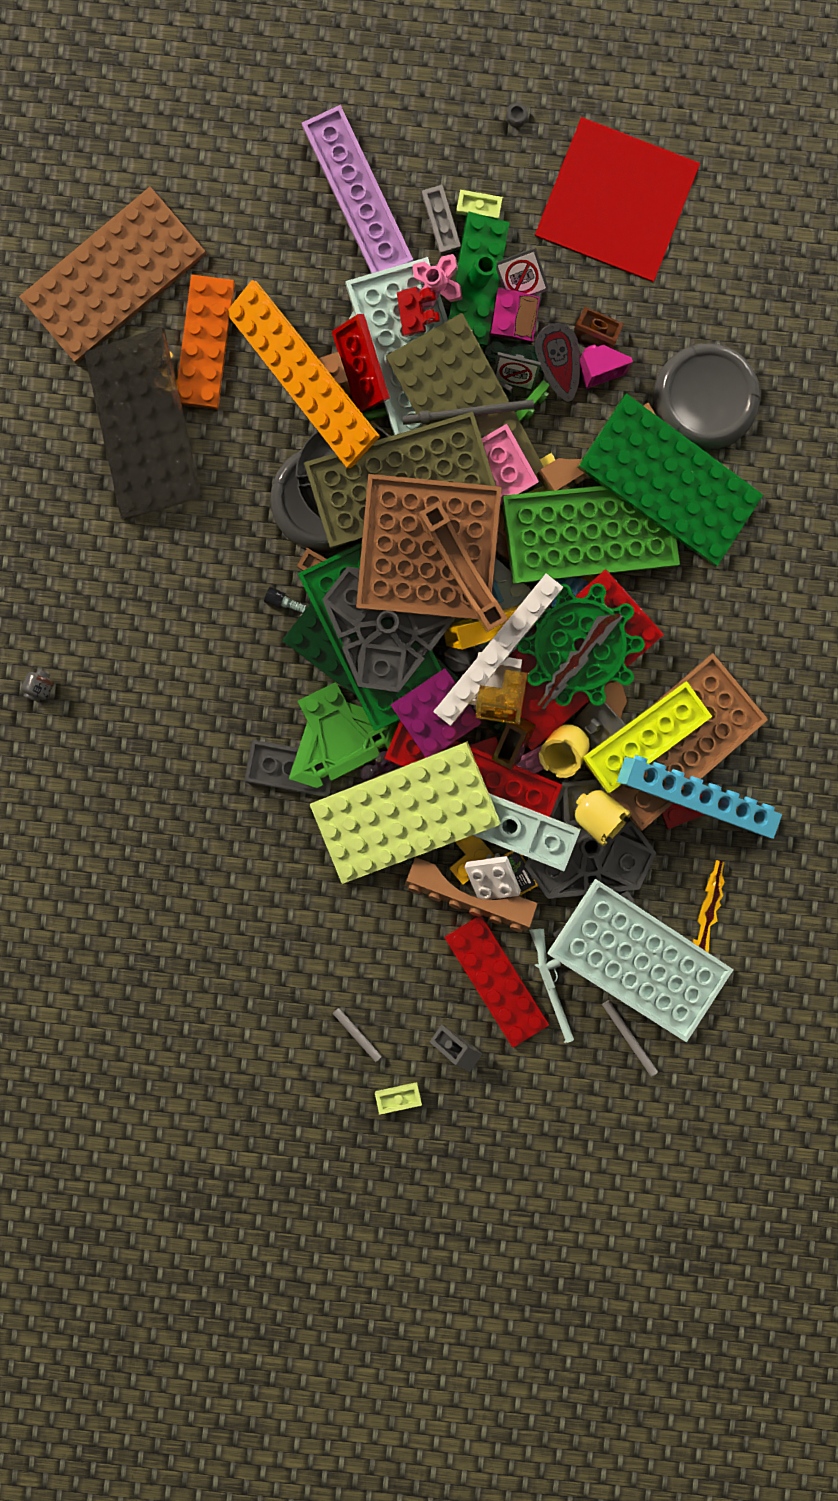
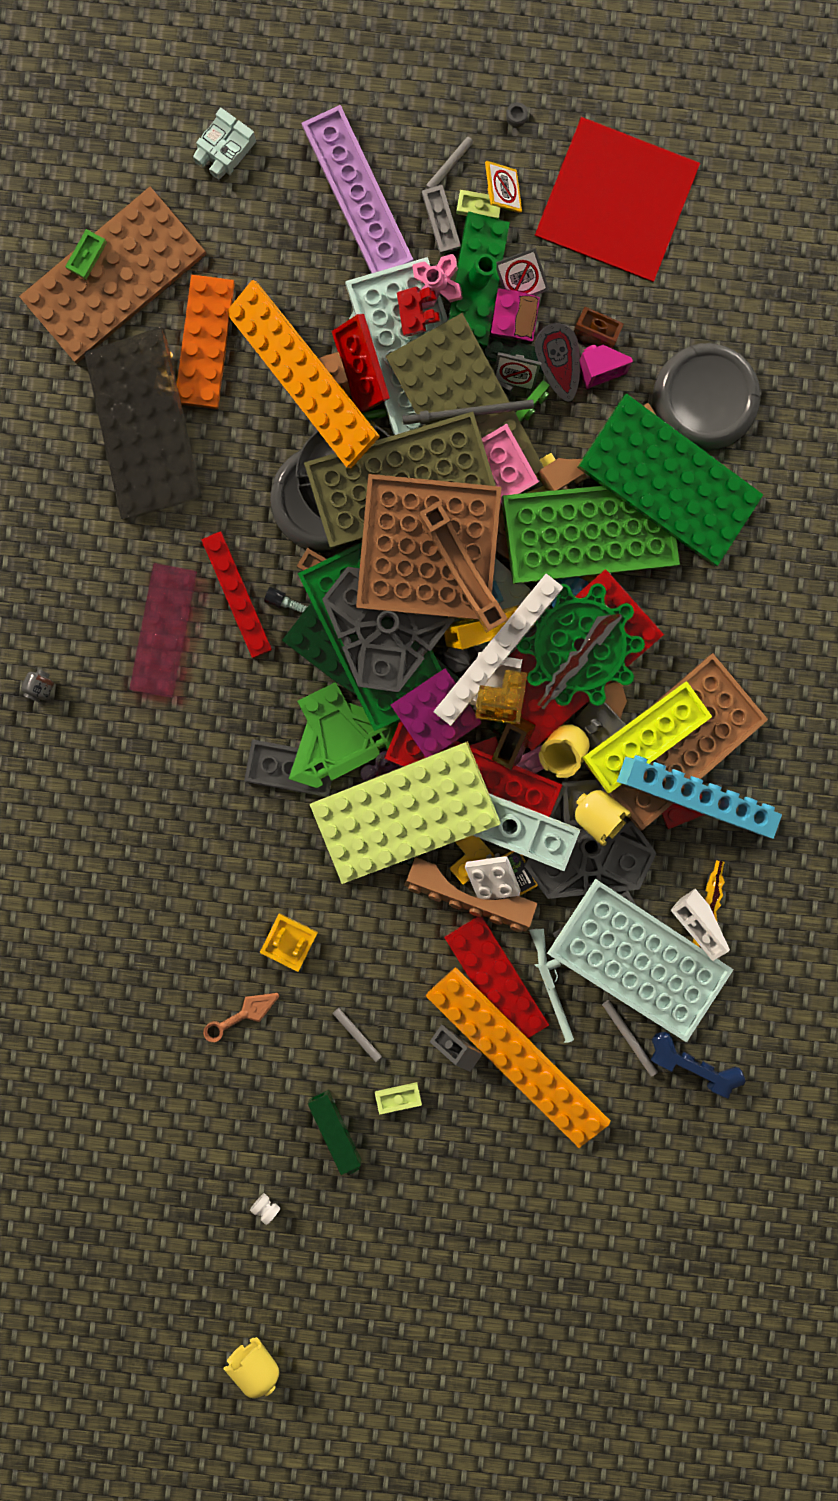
none -> bright green plate [65,229,107,280]
none -> clear pink plate [129,563,197,698]
none -> light aqua hips [193,107,256,180]
none -> red plate [201,531,272,658]
none -> nougat piece [203,993,279,1042]
none -> light yellow cylinder [223,1337,279,1399]
none -> white wheel [250,1193,280,1225]
none -> yellow plate [260,913,318,972]
none -> dark green brick [308,1090,362,1175]
none -> light orange plate [425,967,611,1148]
none -> light grey bar [426,137,473,189]
none -> piece [485,161,522,213]
none -> dark blue plate [651,1032,746,1099]
none -> white slope [671,889,730,961]

